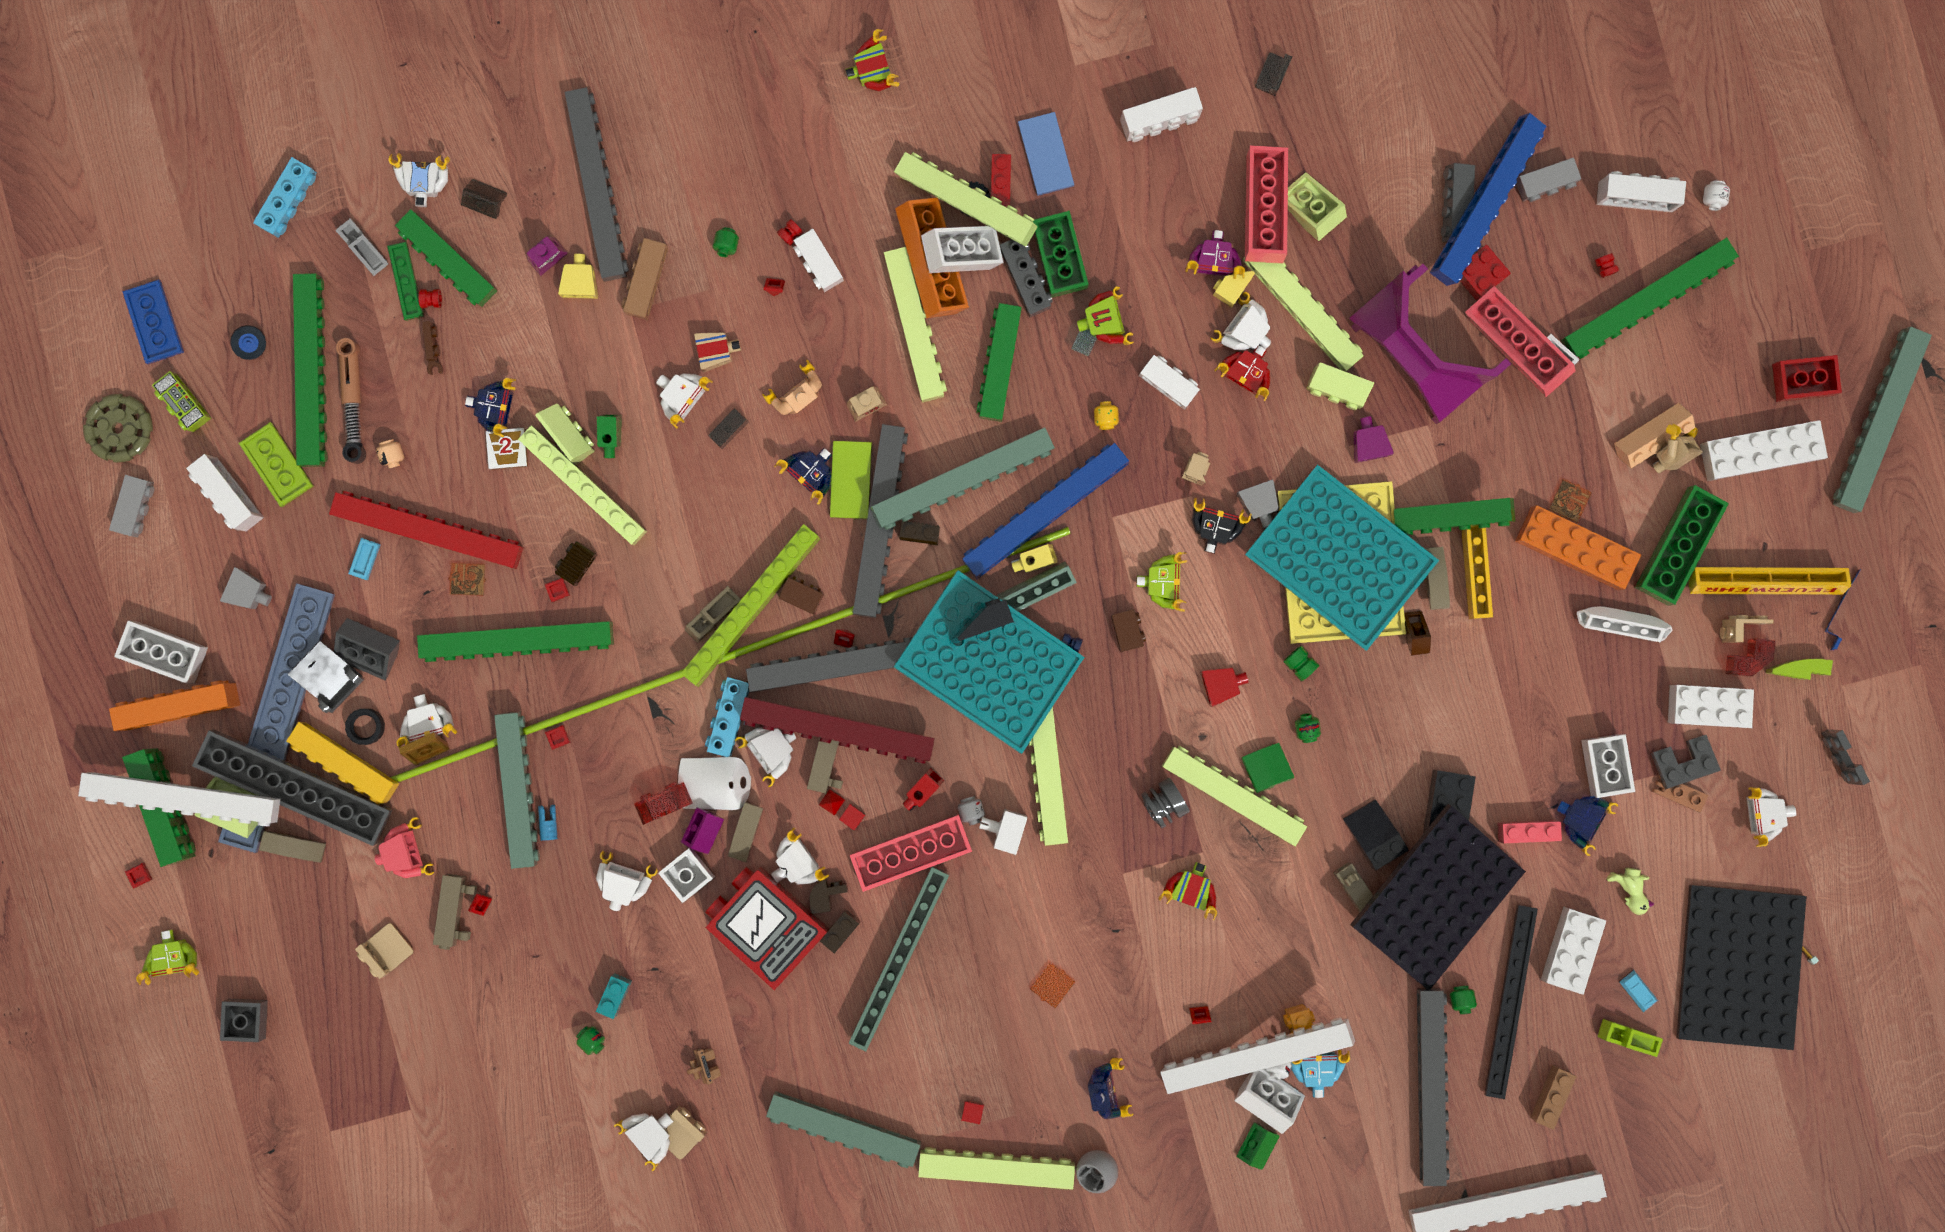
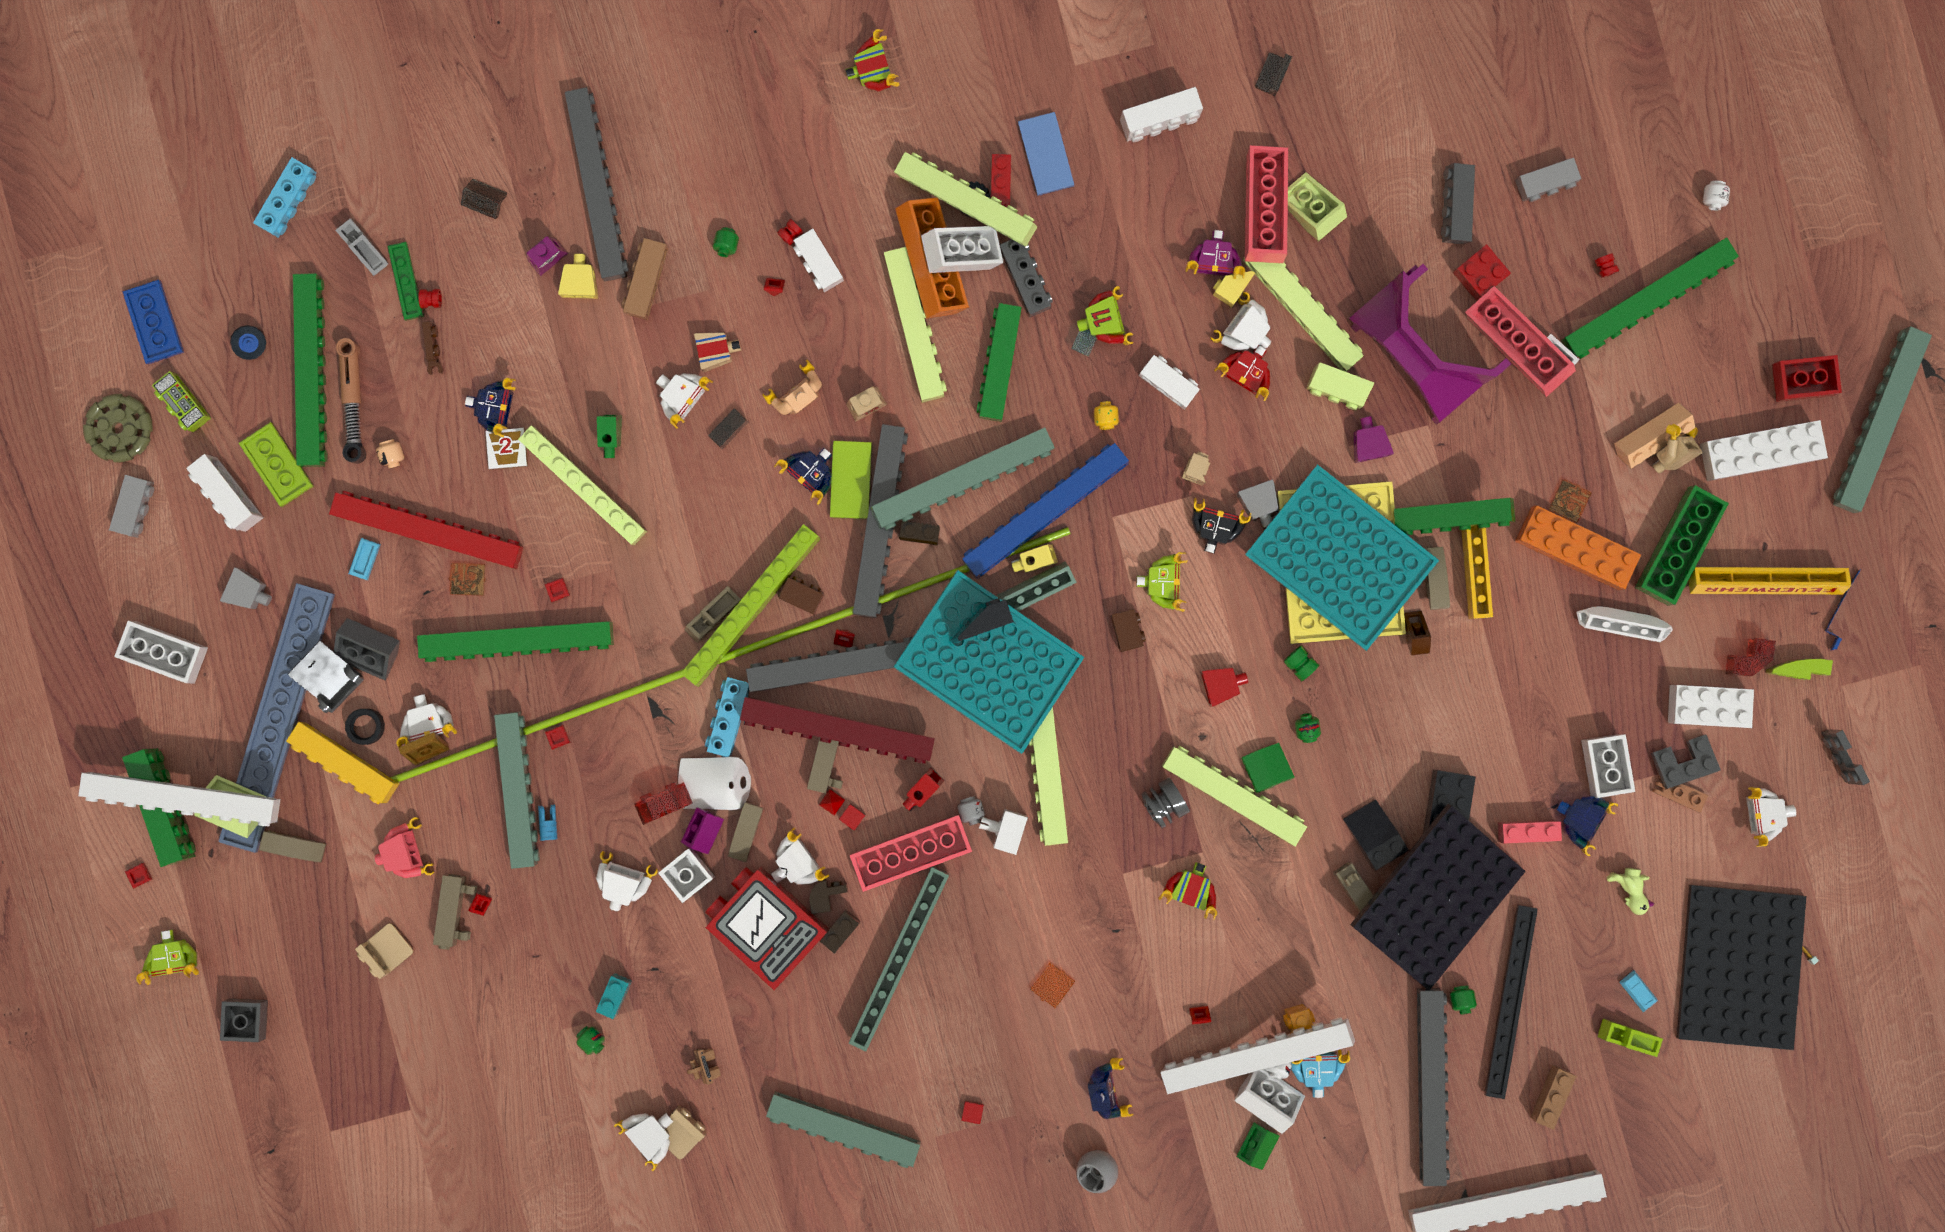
orange brick [109,680,241,731] -> none
dark grey brick [192,729,393,846] -> none
torso [389,153,450,207] -> none
green brick [395,209,497,307] -> none
yellowish green slope [535,404,595,465] -> none
dark brown brick [555,541,597,586] -> none
white torso [735,728,796,787] -> none
yellowish green brick [918,1147,1075,1189] -> none
green brick [1033,211,1089,298] -> none
dark blue wheel [1062,633,1083,652] -> none
blue brick [1430,113,1547,286] -> none
white brick [1541,907,1606,995] -> none
white brick [1597,171,1686,212] -> none
tan bracket [1720,615,1773,643] -> none

